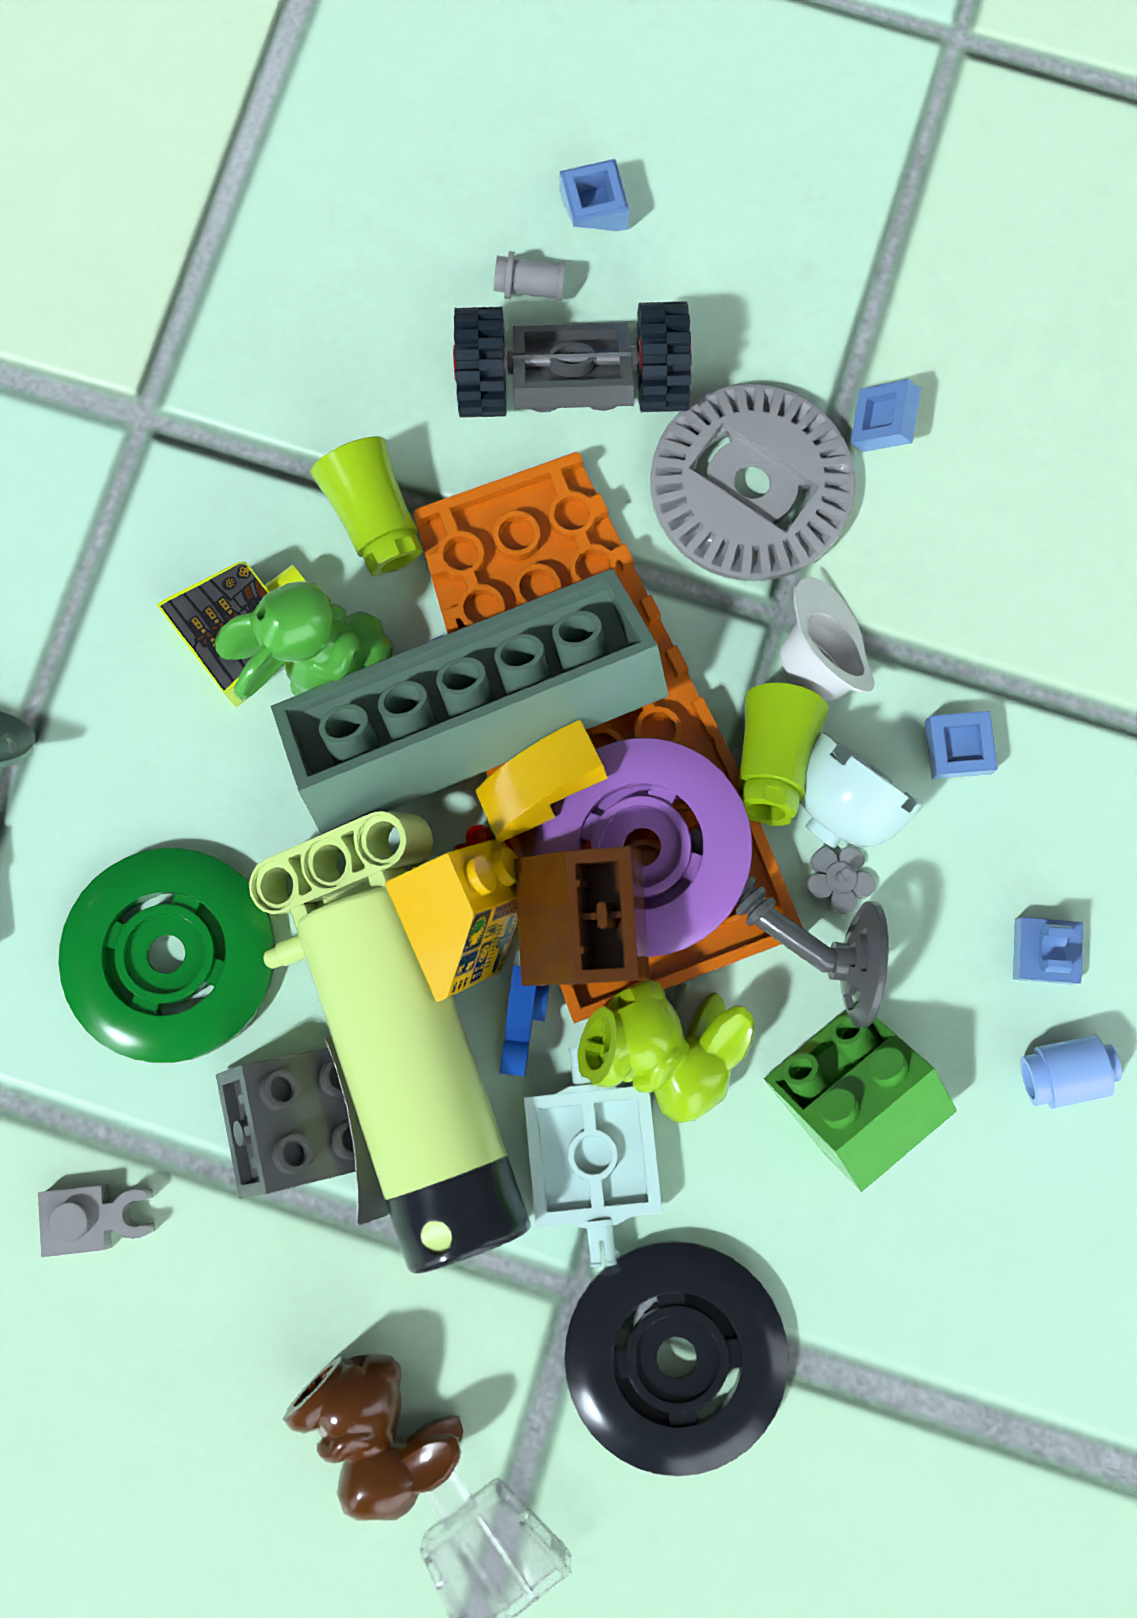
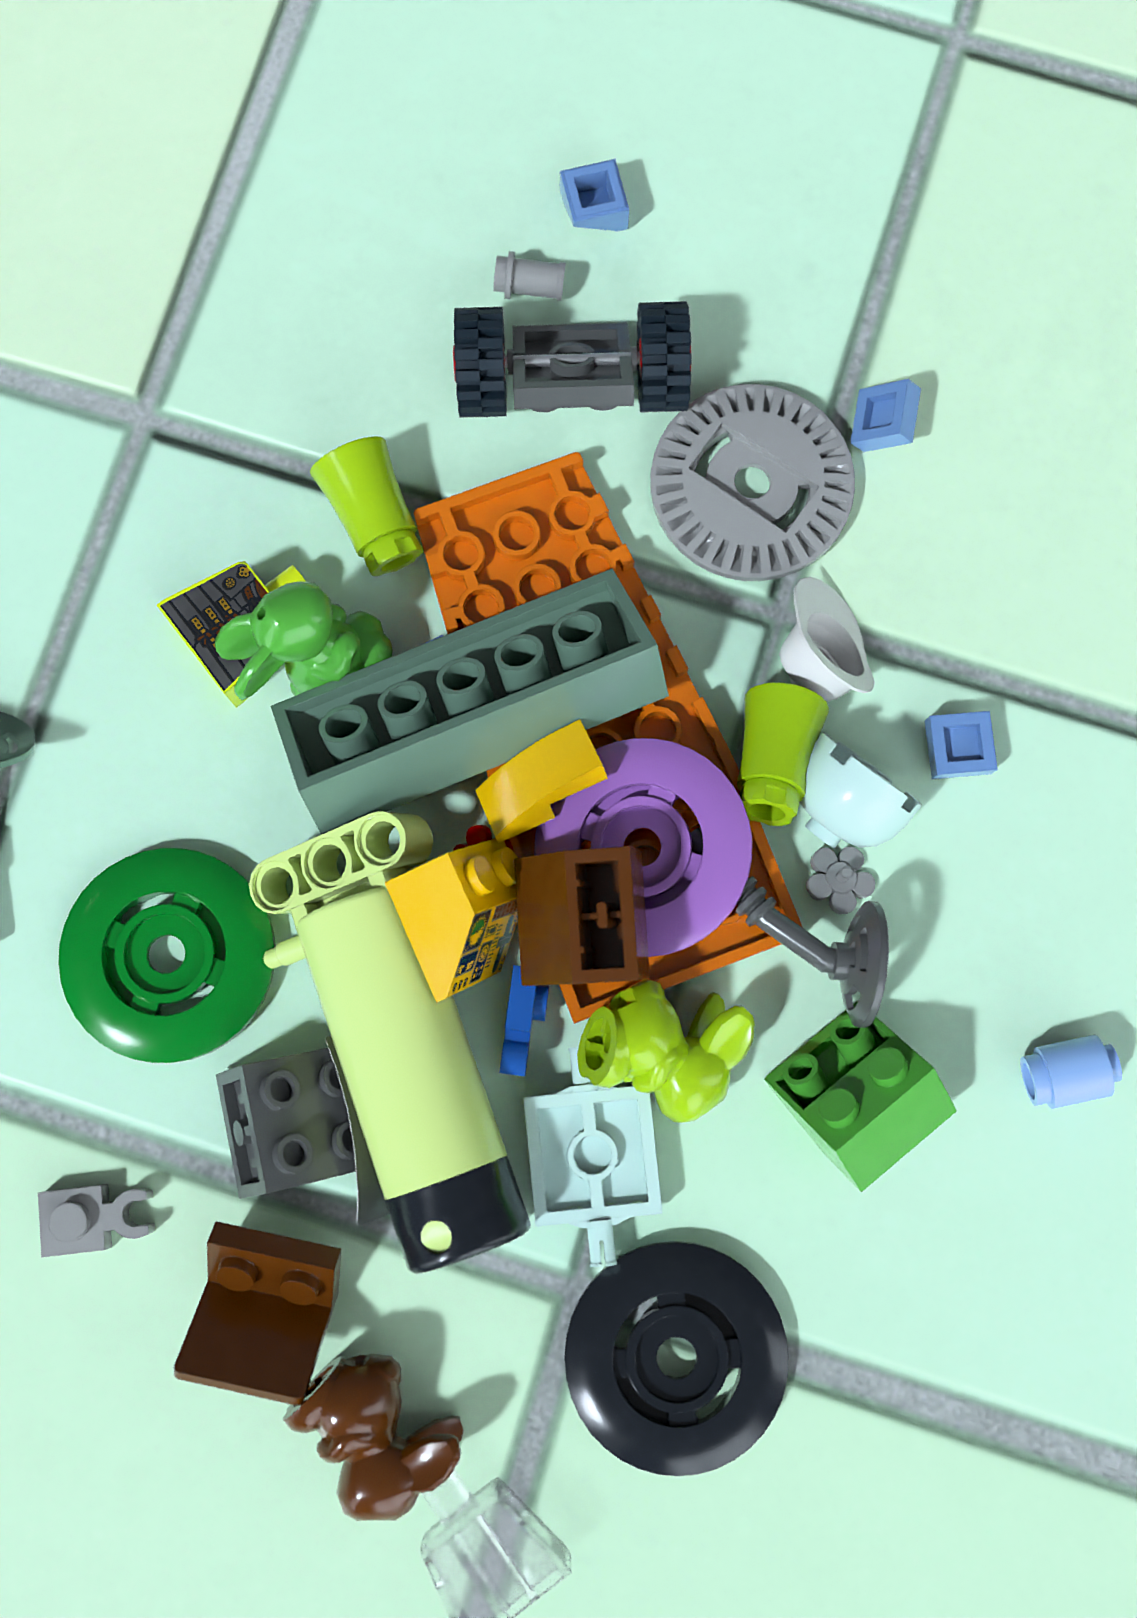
medium blue tile [1013,917,1083,985] -> none
none -> reddish brown bracket [174,1221,341,1406]

